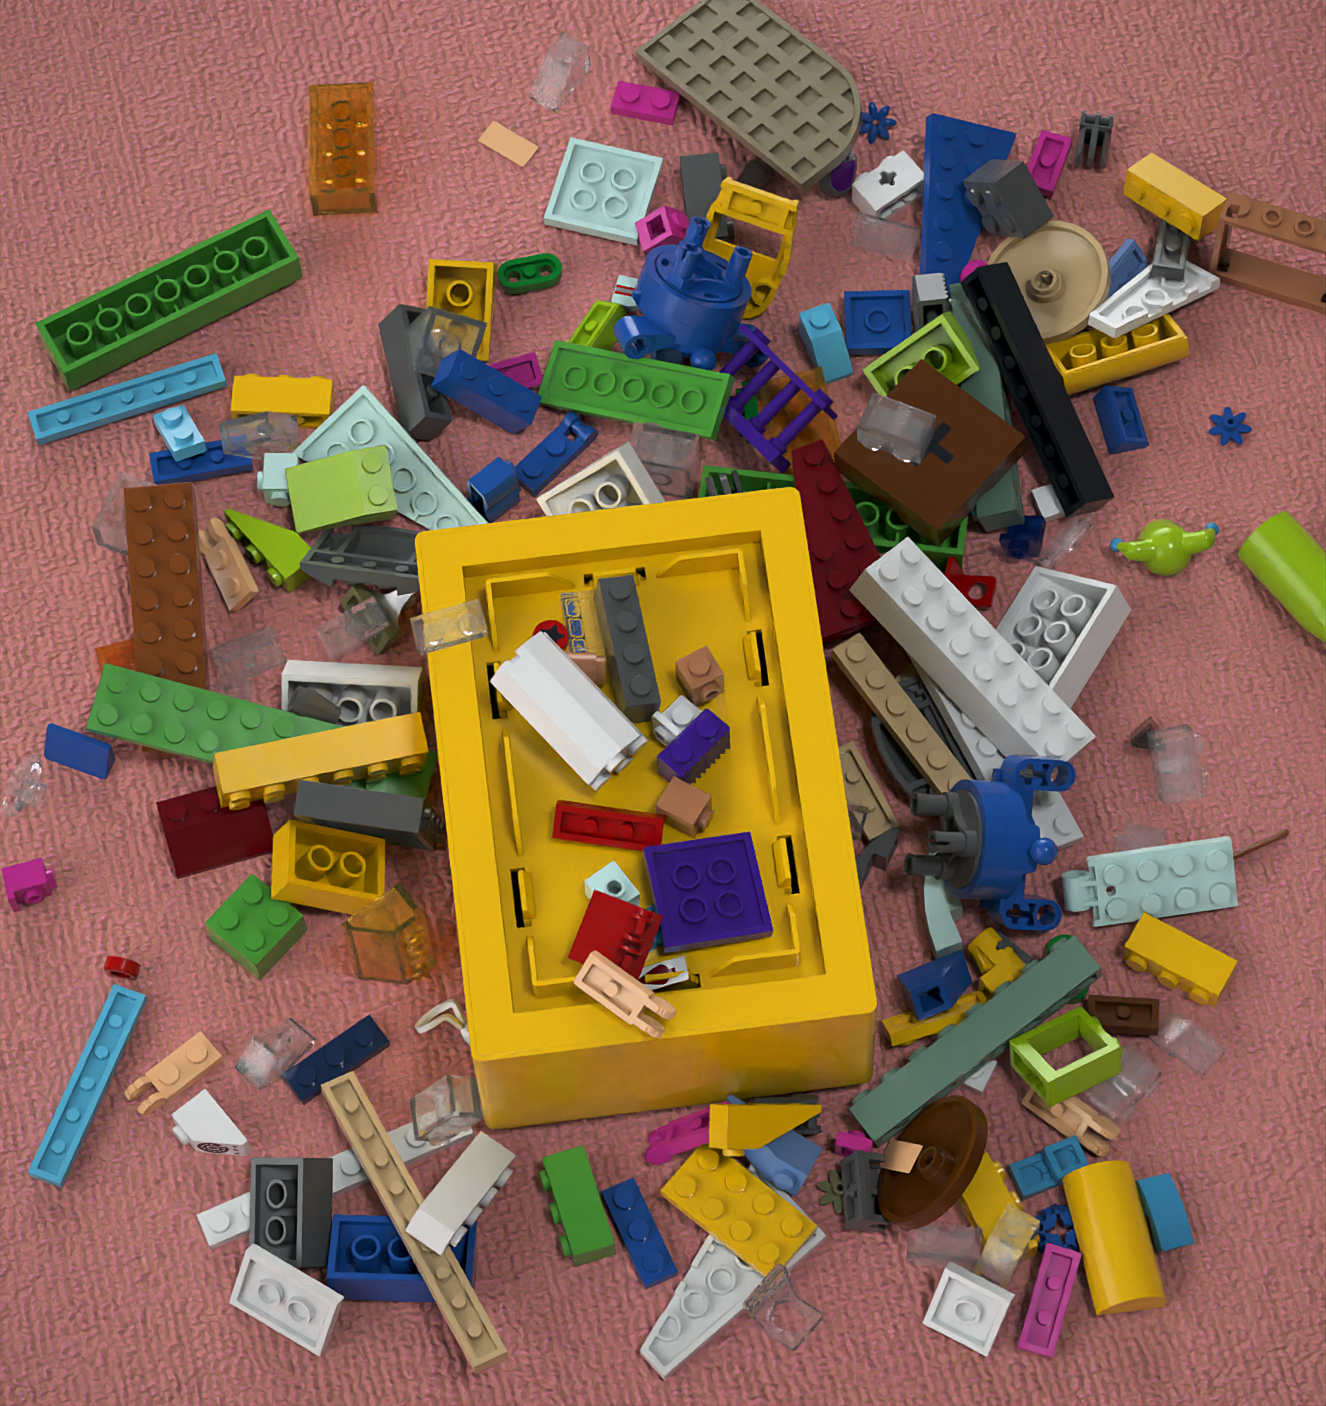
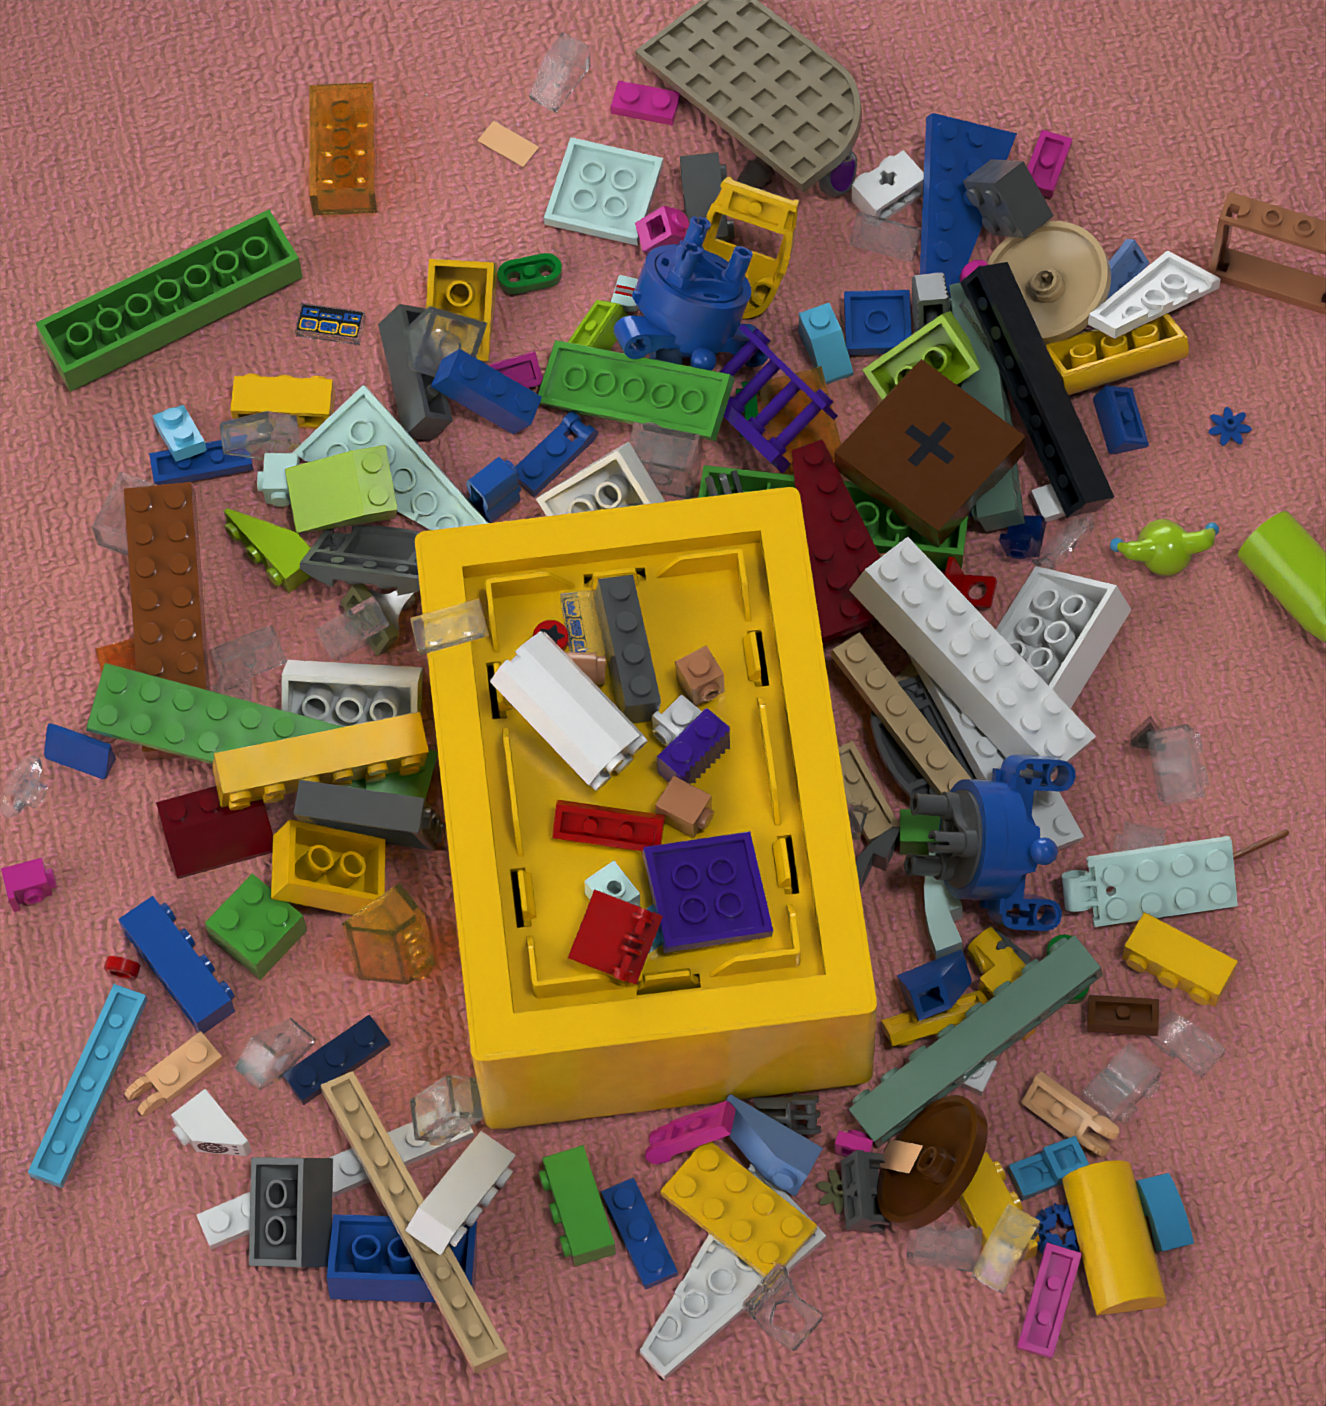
medium azure plate [27,353,227,446] -> none
light nougat hinge [198,517,259,611] -> none
white plate [229,1243,344,1356] -> none
dark grey cone [288,686,342,724] -> none
white piece [414,999,470,1045] -> none
light nougat hinge [573,950,677,1039] -> none
white sticker [638,956,689,990] -> none
yellow slope [709,1103,822,1156] -> none
clear brick [857,392,936,464] -> none
blue plant [859,102,897,144] -> none
white plate [923,1261,1015,1357] -> none
lime window [1009,1006,1123,1107] -> none
dark grey arm [1074,110,1115,169] -> none
yellow brick [1123,153,1226,241] -> none
dark grey tile [1151,219,1191,280] -> none
none -> blue brick [118,896,235,1034]
none -> tile [295,303,366,345]
none -> bright green brick [899,809,941,855]

